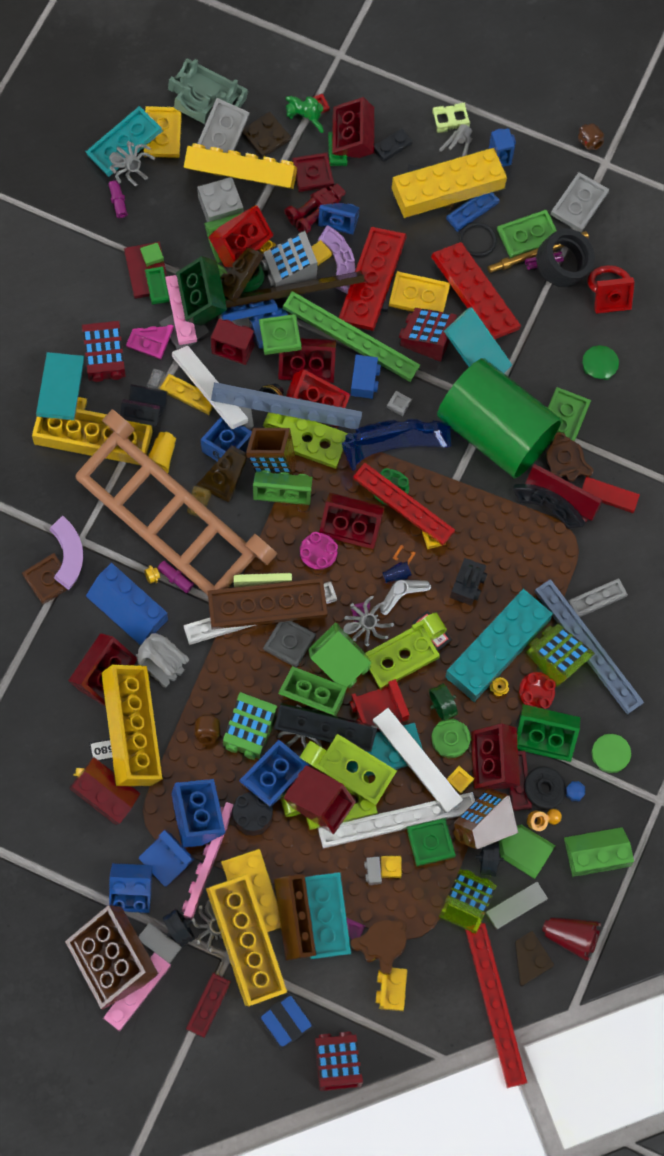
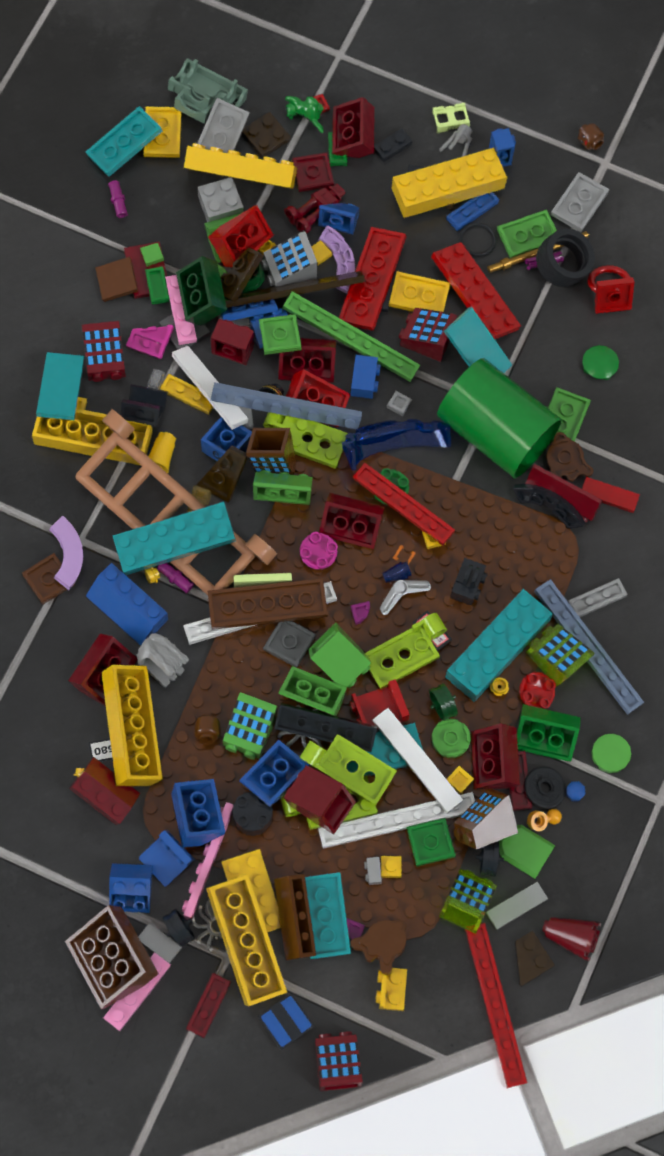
light grey animal [109,141,155,186] -> none
light grey animal [343,596,394,646] -> none
bright green slope [564,827,634,877] -> none
none -> reddish brown tile [95,257,138,302]
none -> teal brick [113,502,236,575]

